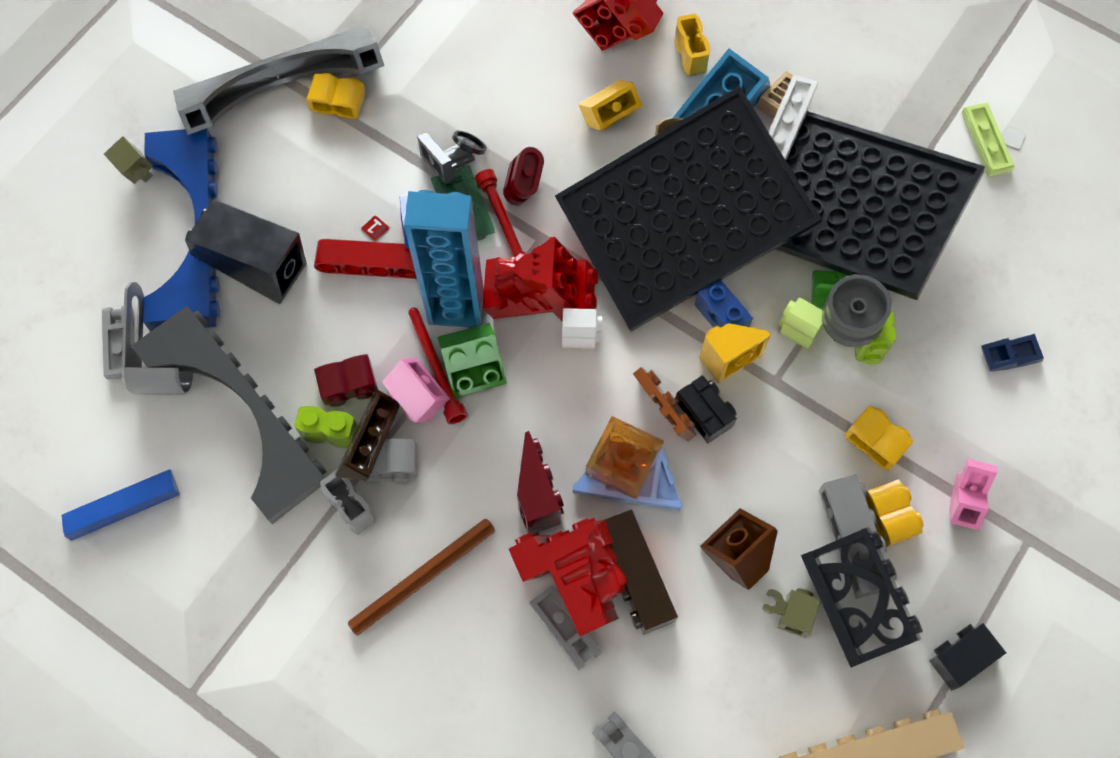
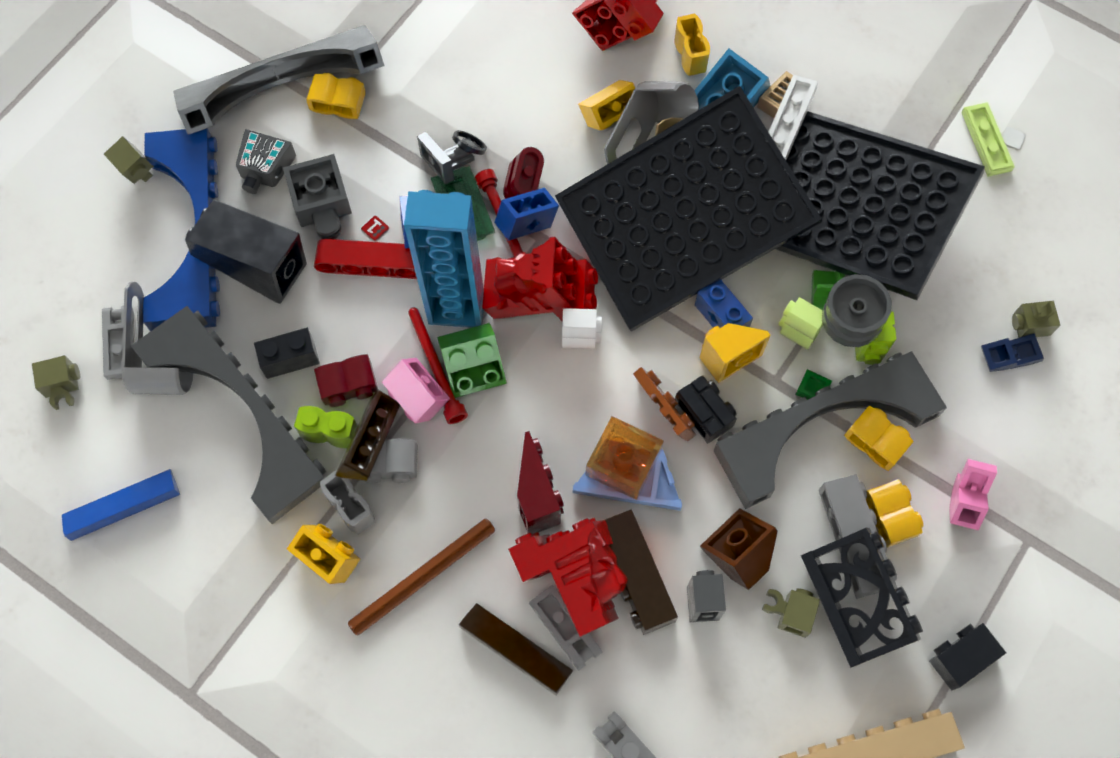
none -> olive brick [32,355,81,410]
none -> dark grey torso [236,129,296,194]
none -> black brick [254,327,320,379]
none -> dark grey brick [283,154,352,239]
none -> yellow brick [287,524,360,584]
none -> dark brown slope [459,603,573,696]
none -> blue brick [494,188,559,241]
none -> light grey piece [604,81,699,164]
none -> dark grey brick [687,570,726,622]
none -> dark grey arch [714,351,947,509]
none -> green tile [795,369,832,400]
none -> olive brick [1012,300,1061,338]

